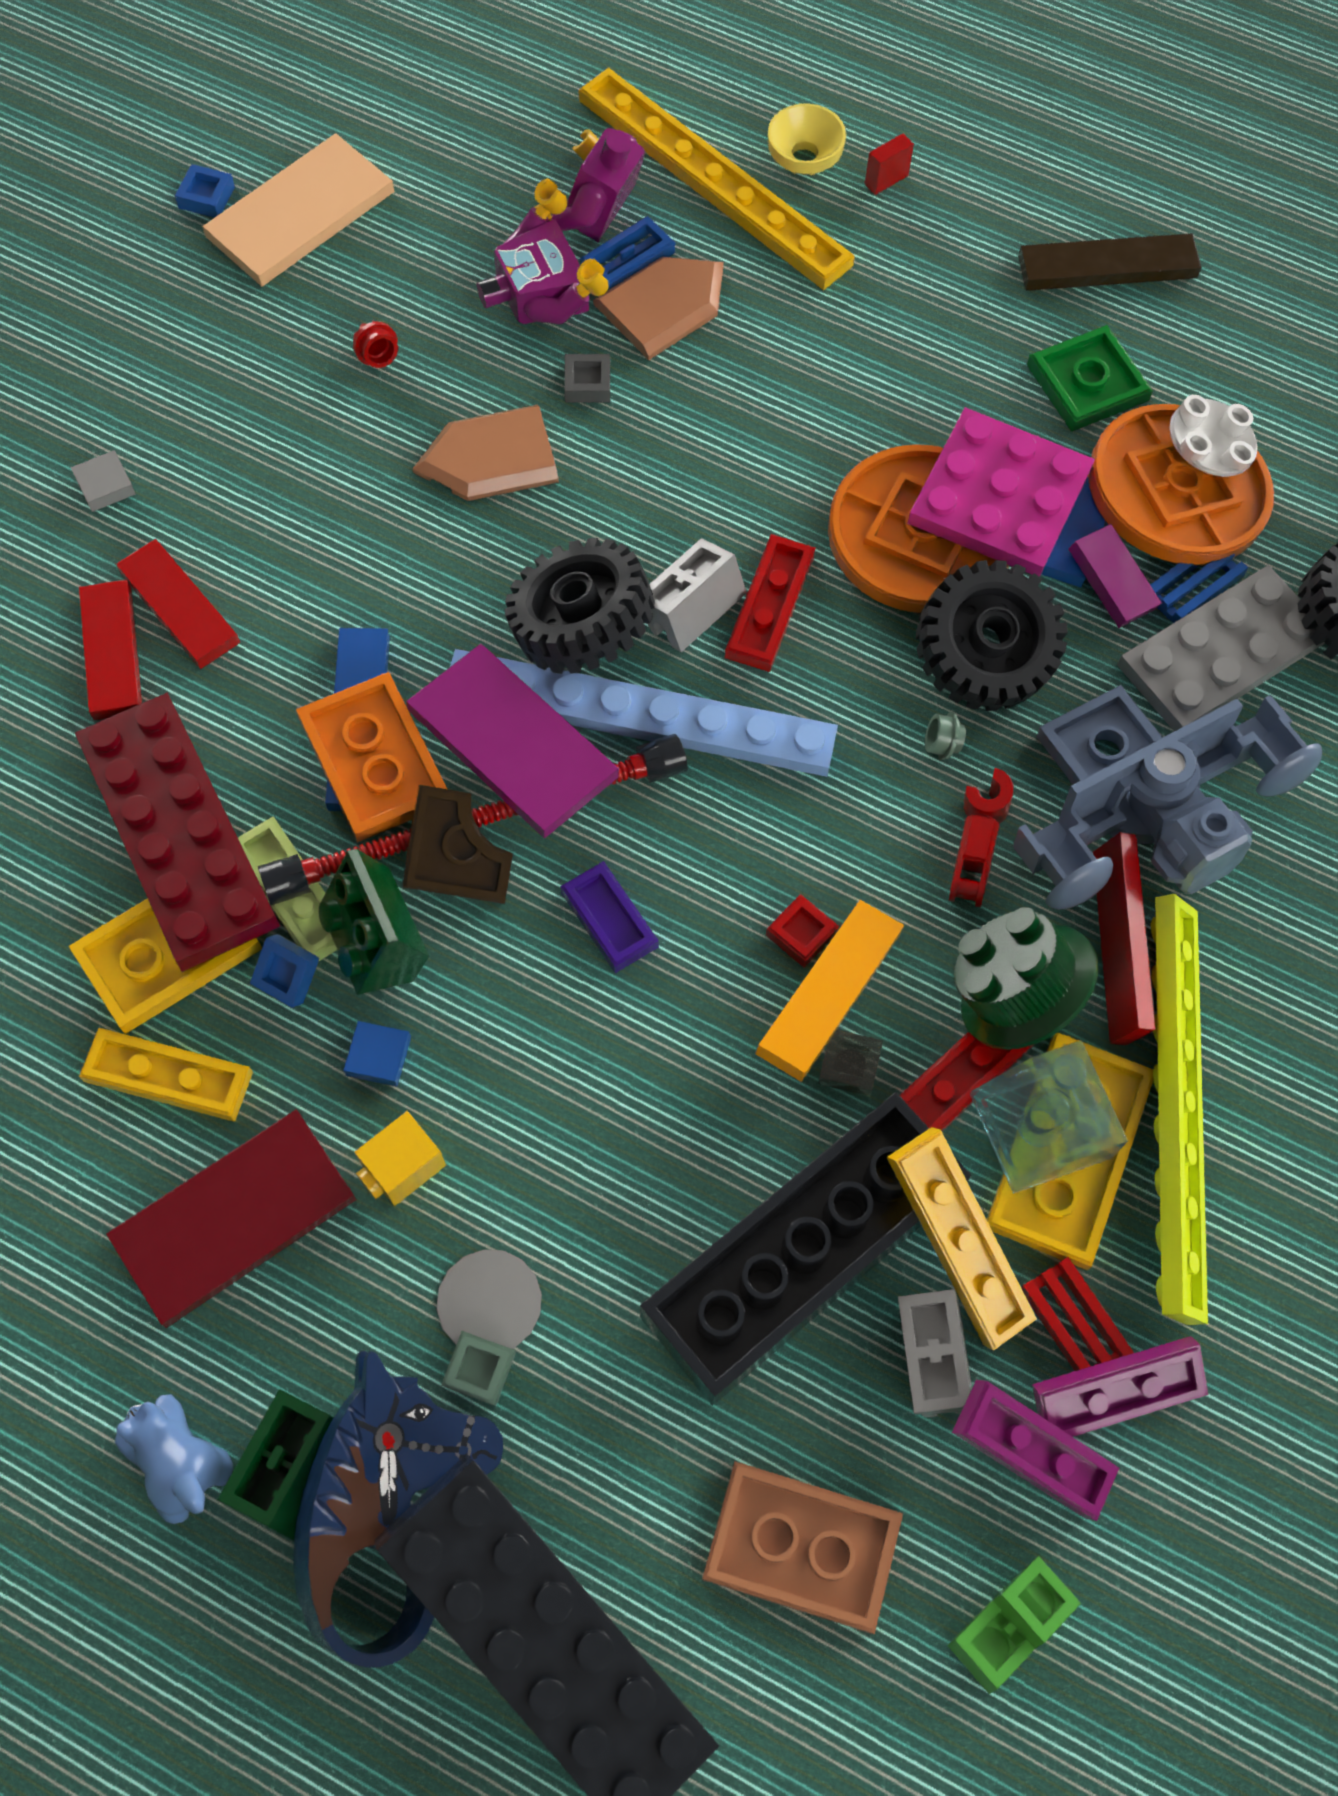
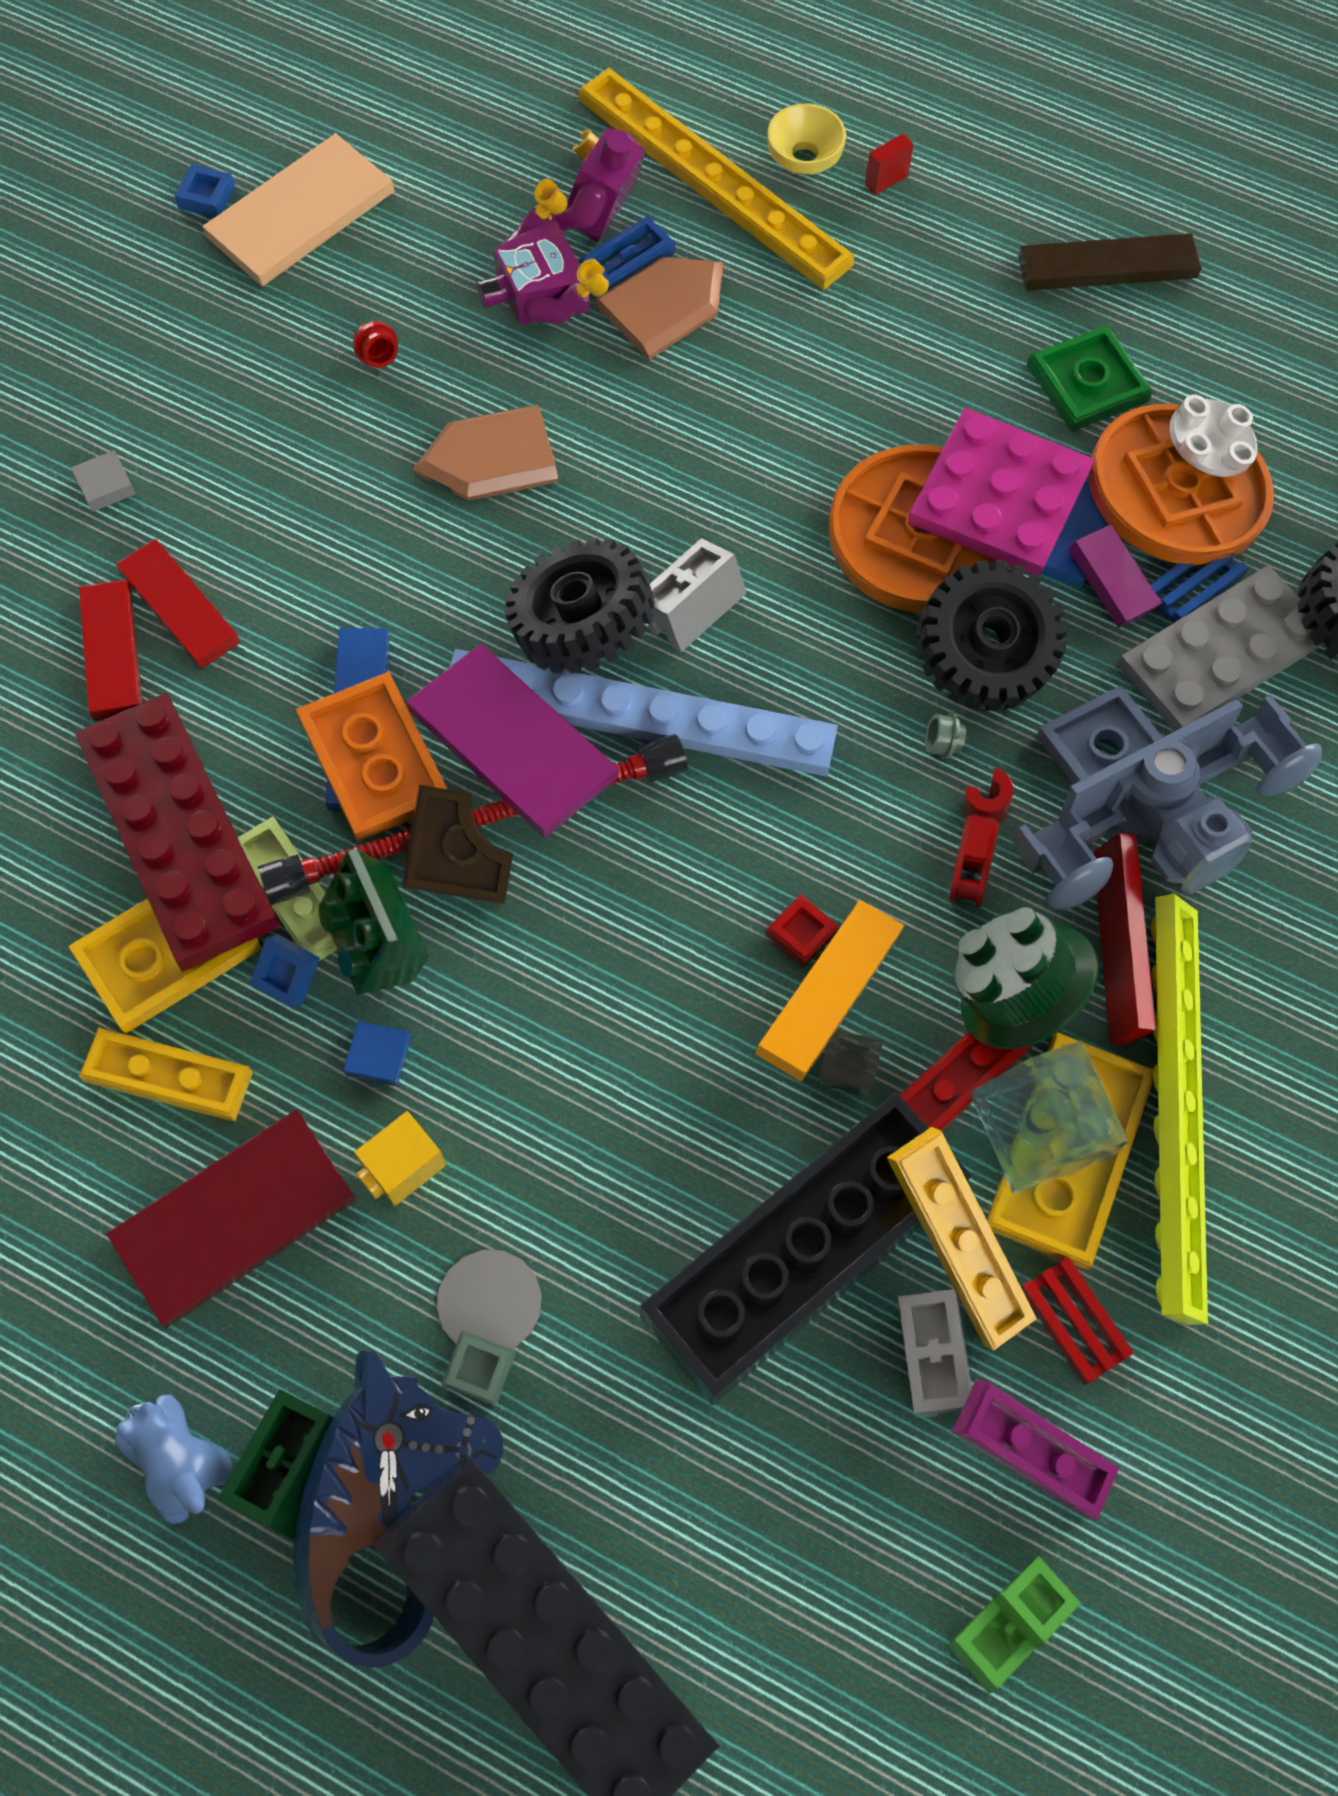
dark purple tile [560,861,659,973] -> none
dark grey tile [564,354,610,403] -> none
nougat tile [702,1461,903,1634] -> none
red tile [725,534,816,672] -> none
magenta tile [1032,1336,1208,1437] -> none

